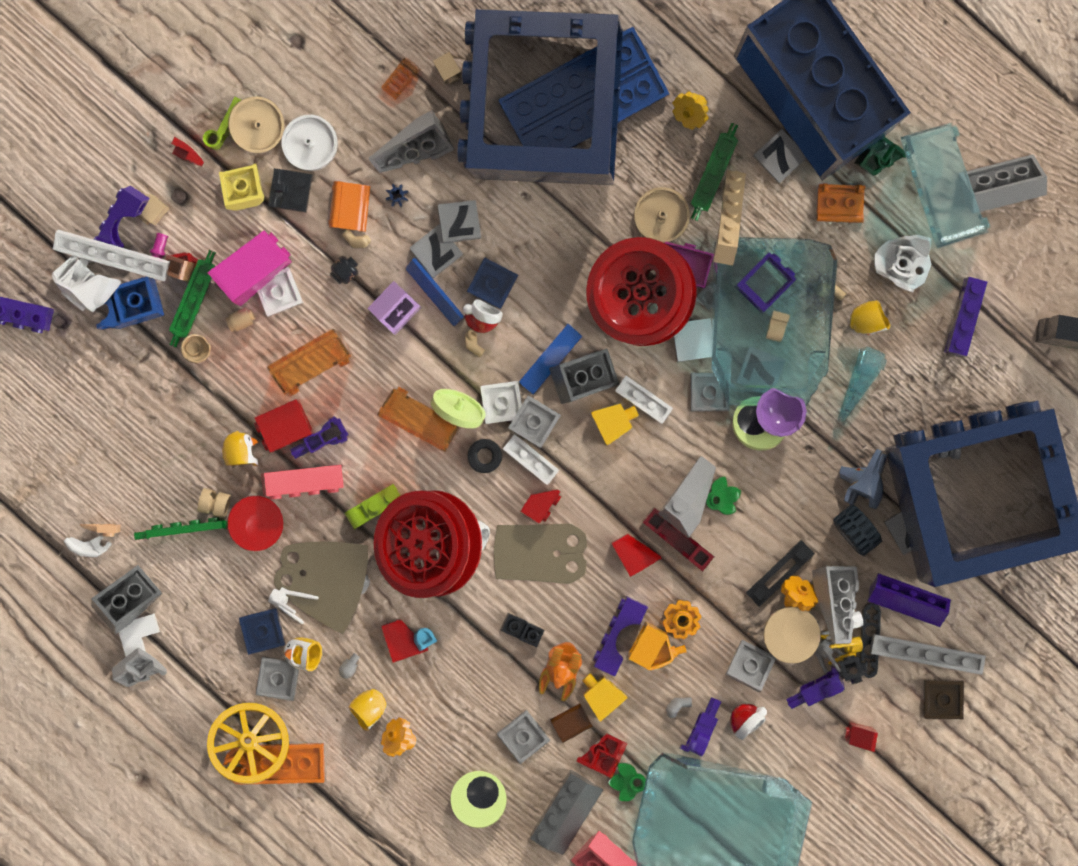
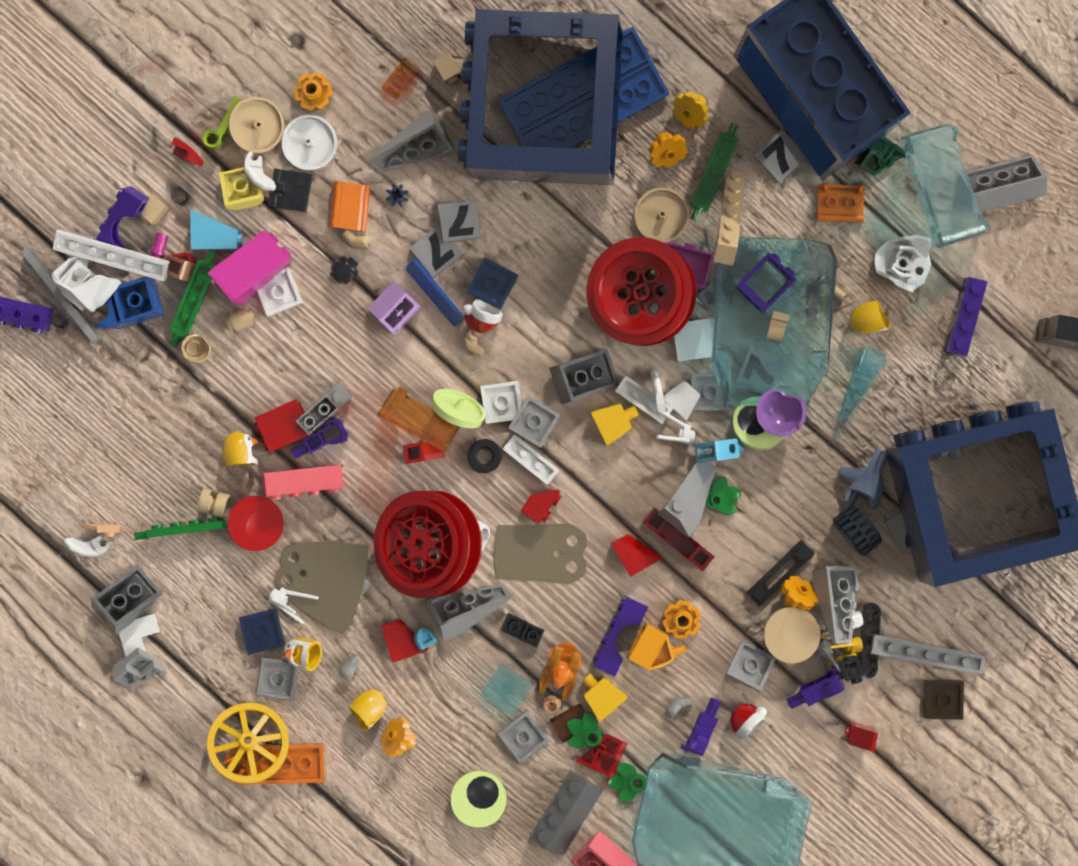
clear orange windscreen [266,329,355,397] -> none
lime plate [344,484,401,529] -> none
blue slope [519,324,582,395] -> none
dark purple brick [868,573,951,627] -> none
none -> light grey plate [21,248,102,343]
none -> medium azure slope [190,211,243,251]
none -> white piece [244,152,276,191]
none -> light orange plant [294,72,333,112]
none -> light grey slope [296,381,352,435]
none -> red slope [403,438,445,464]
none -> light grey wedge [426,584,511,641]
none -> clear light blue plate [480,663,533,716]
none -> light nougat plate [542,695,561,713]
none -> green plate [567,711,602,748]
none -> light orange plant [648,132,688,168]
none -> white piece [650,369,666,412]
none -> white plant [656,408,695,446]
none -> white sticker [664,381,700,420]
none -> medium azure torso [694,438,744,463]

